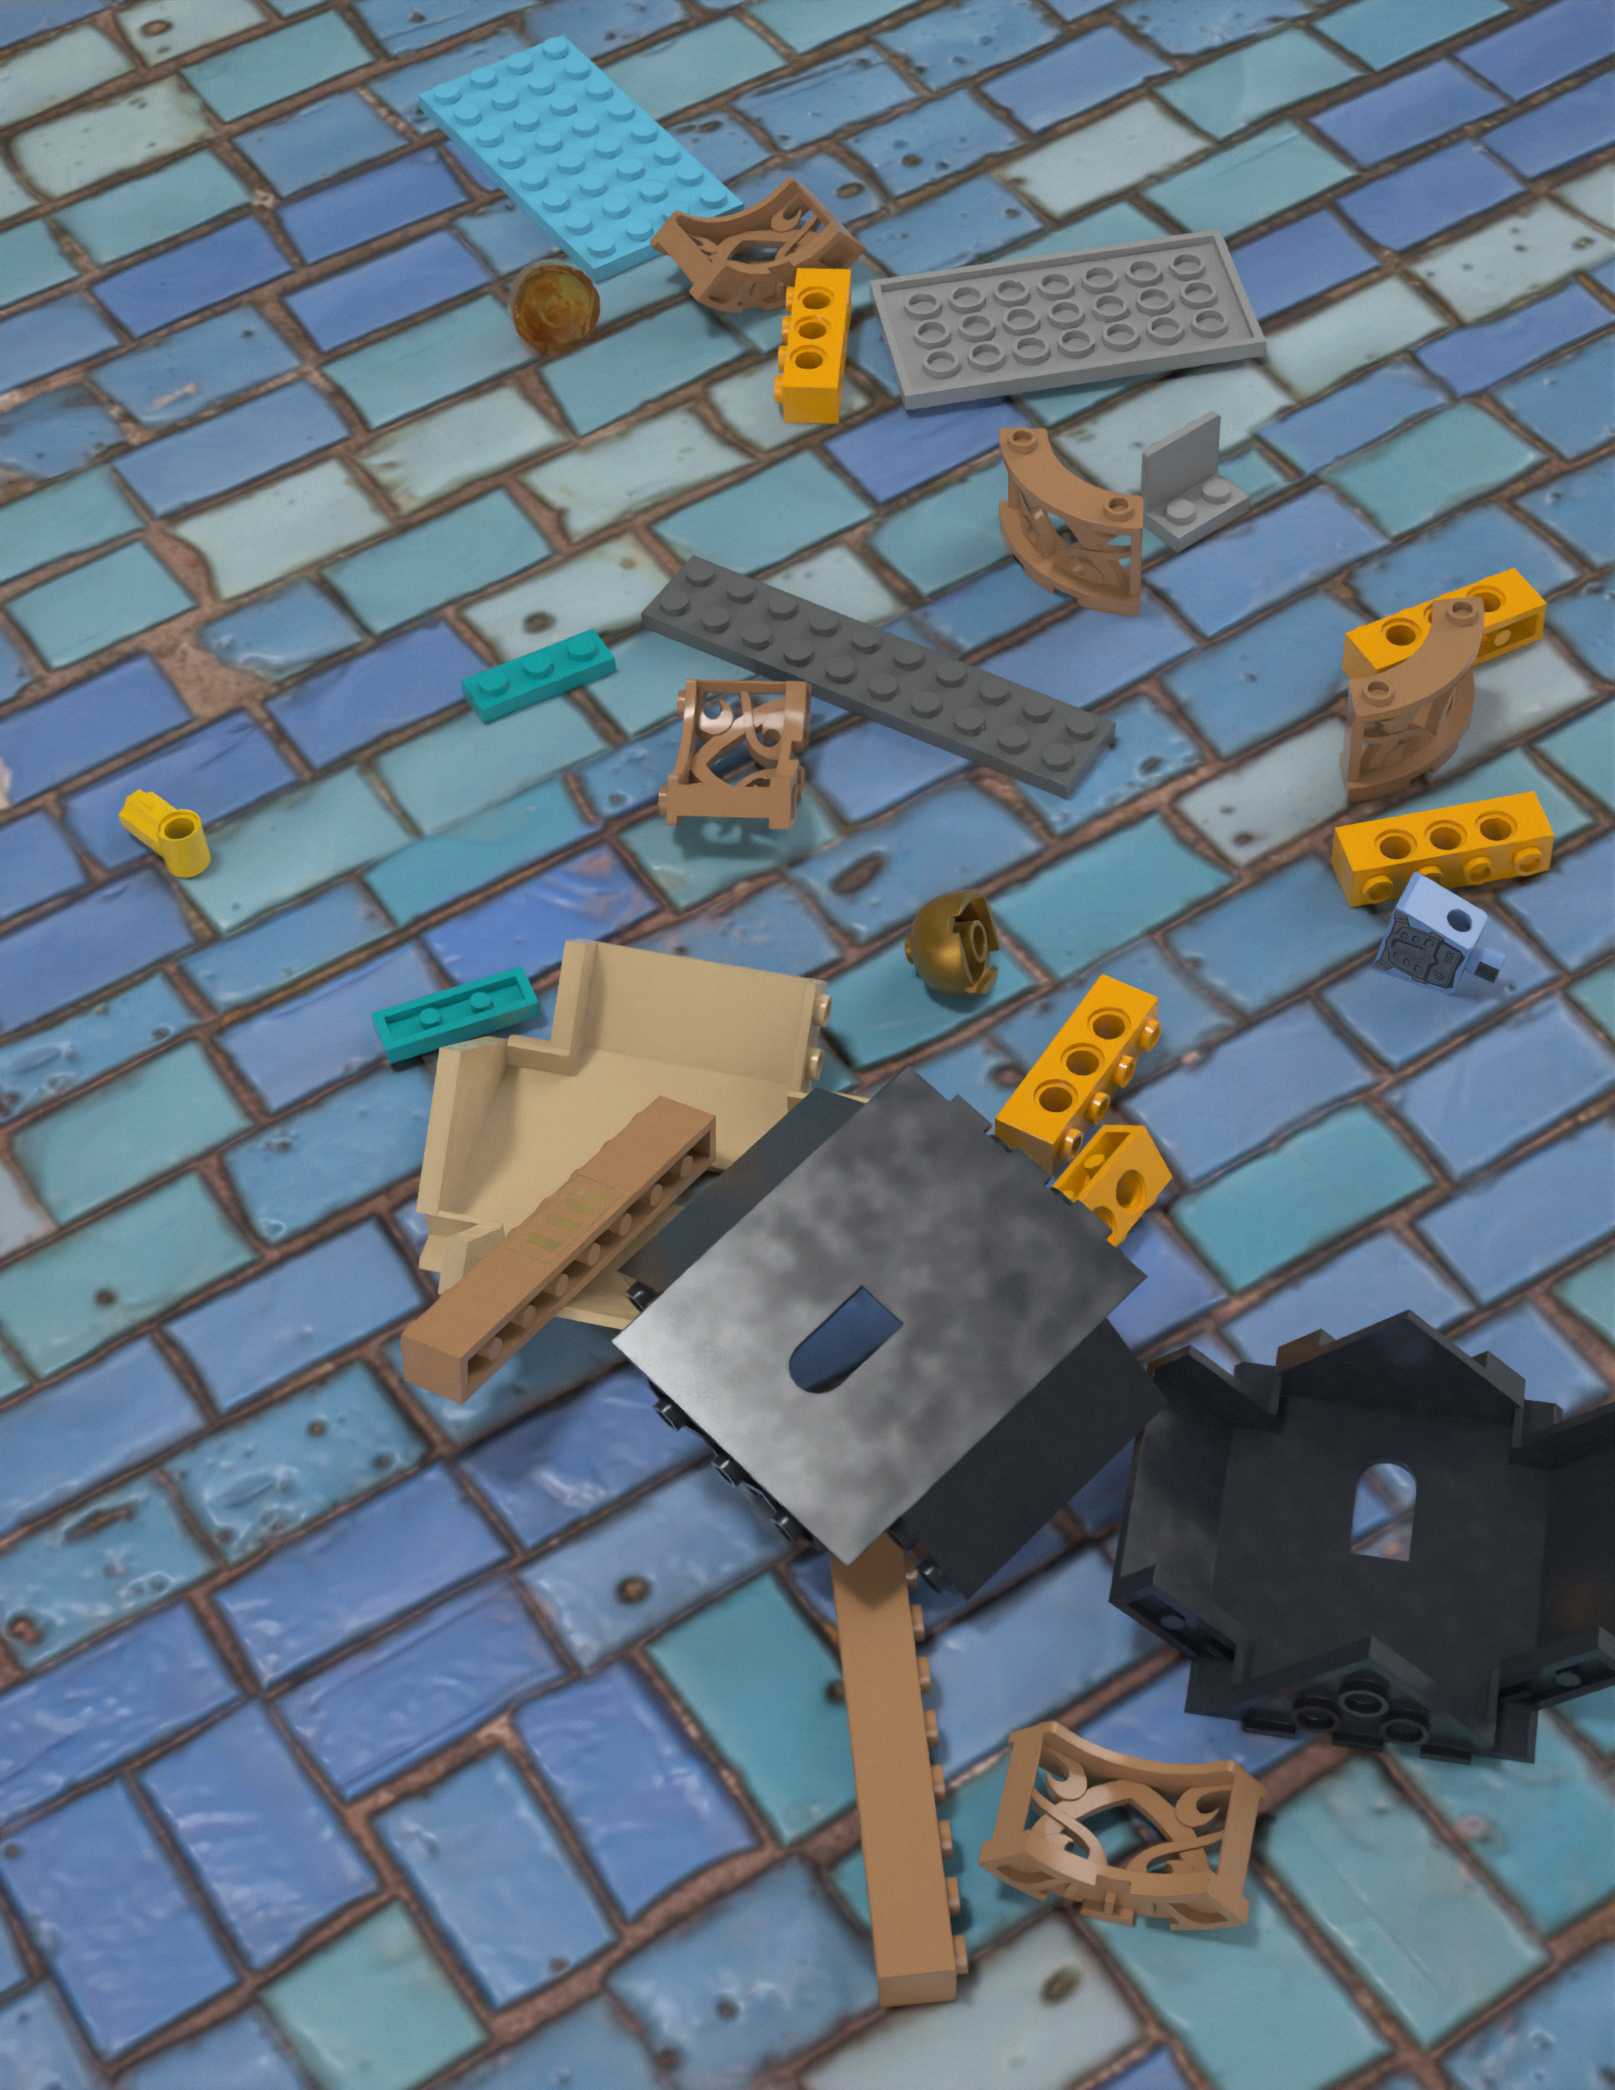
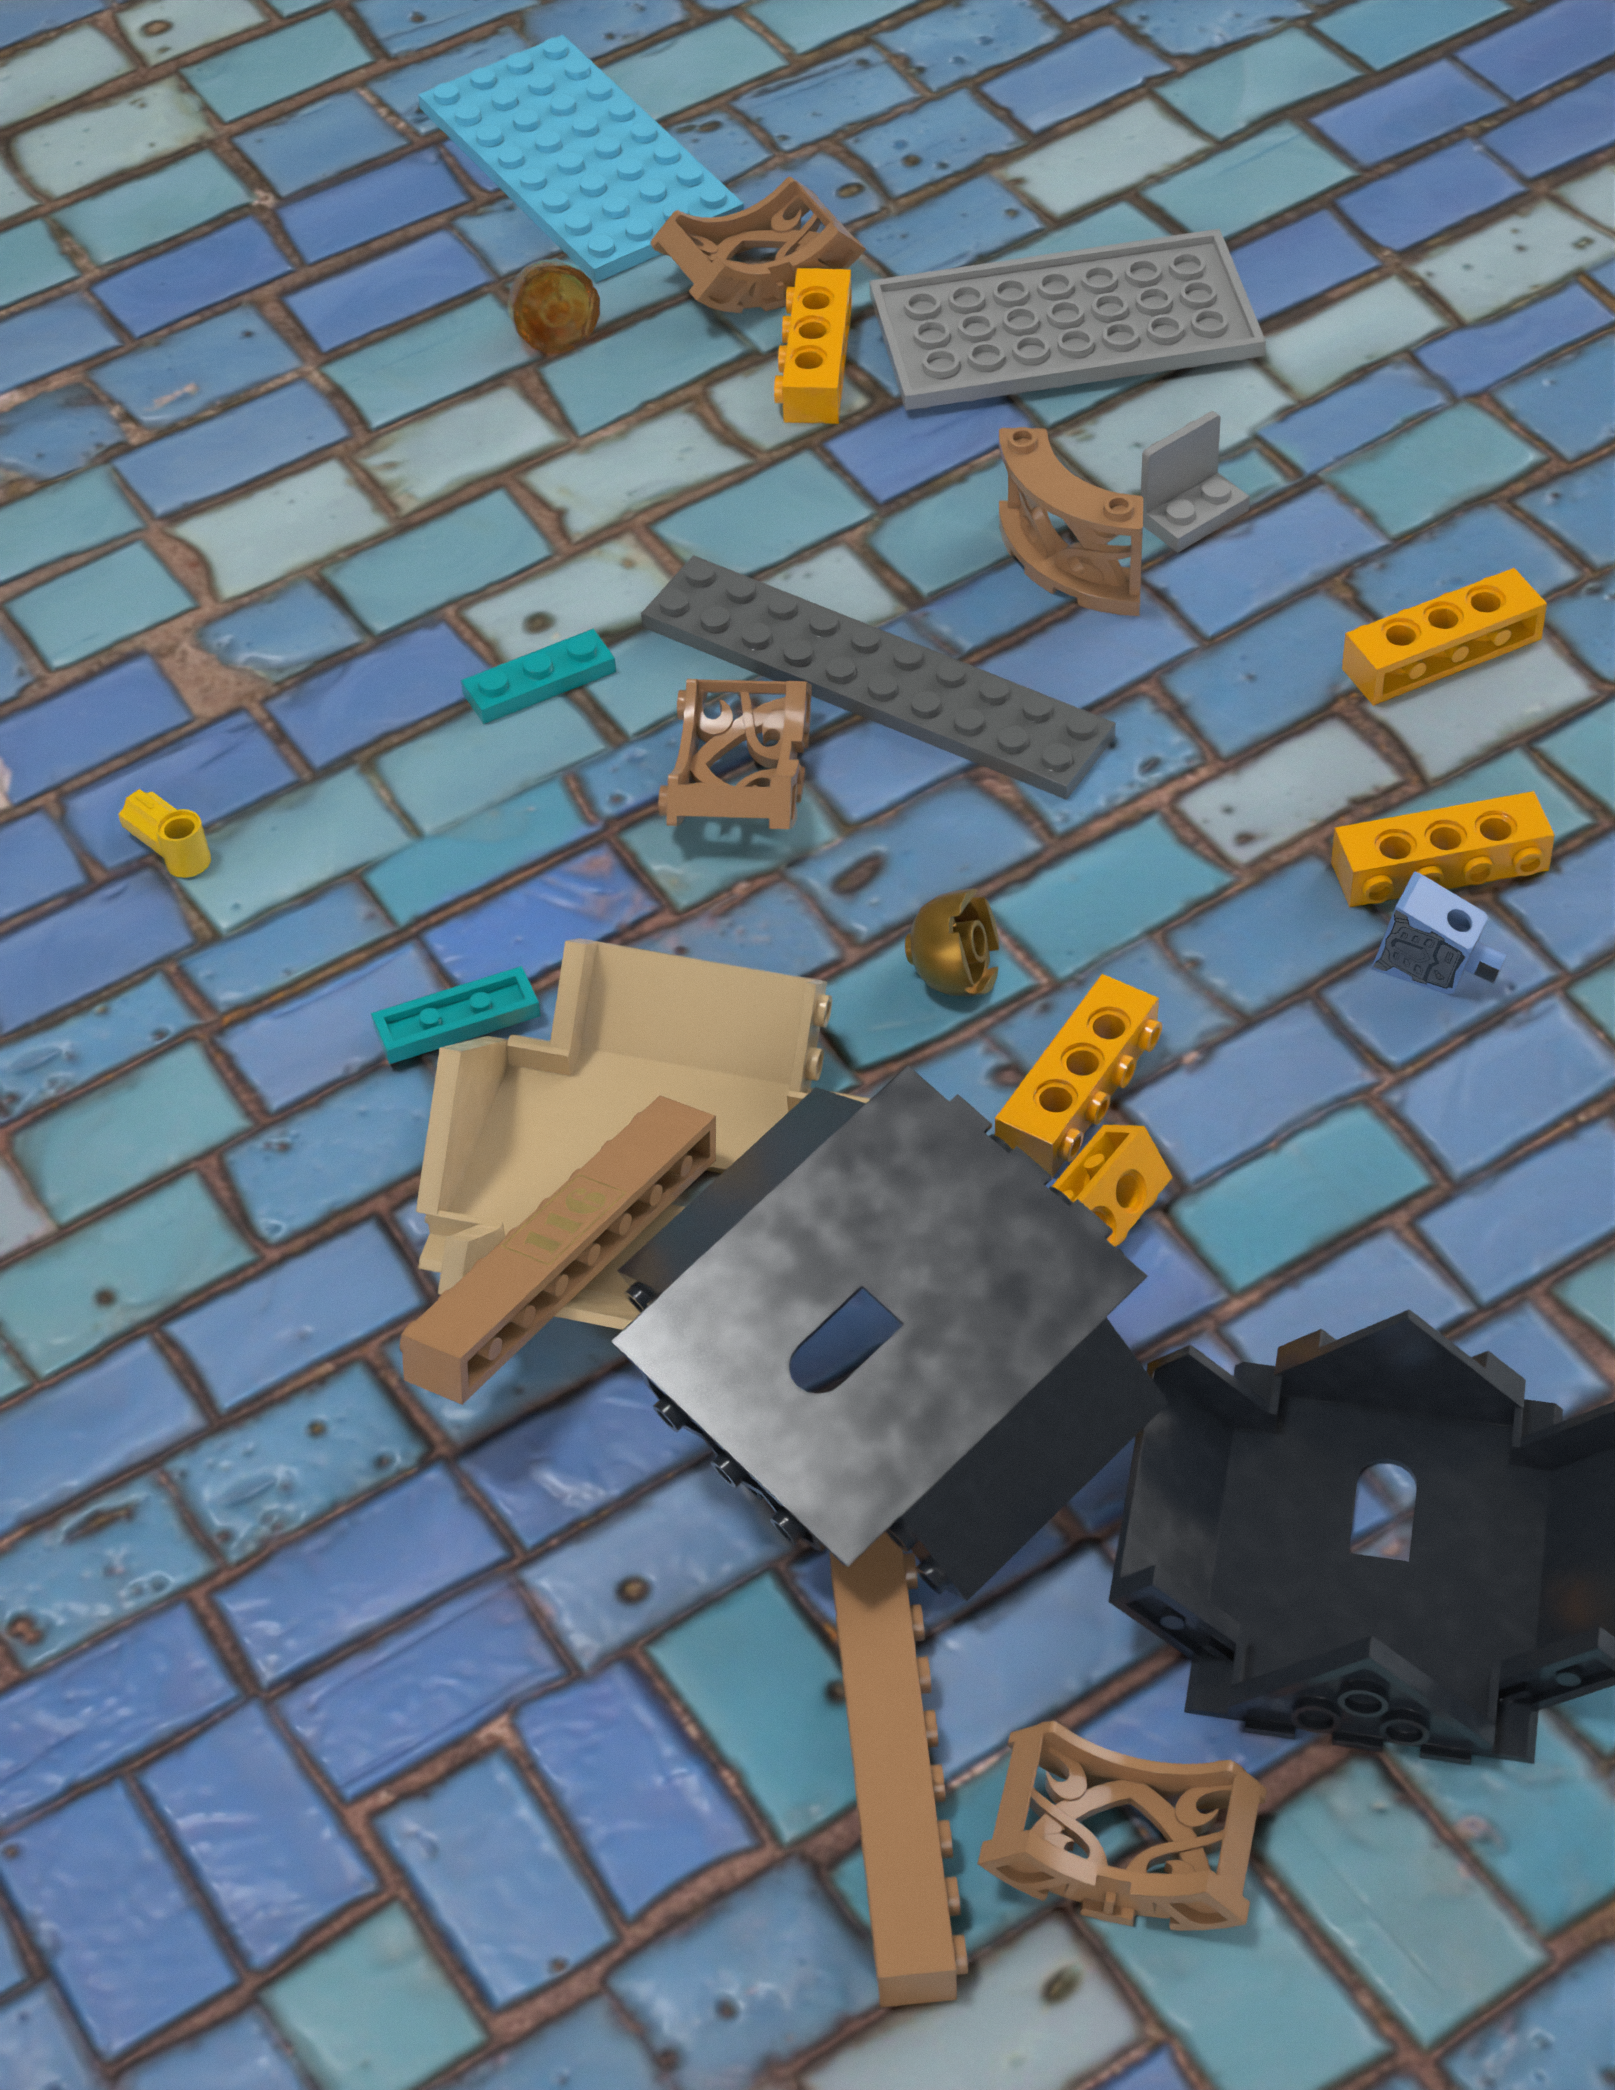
medium nougat fence [1339,597,1484,803] -> none

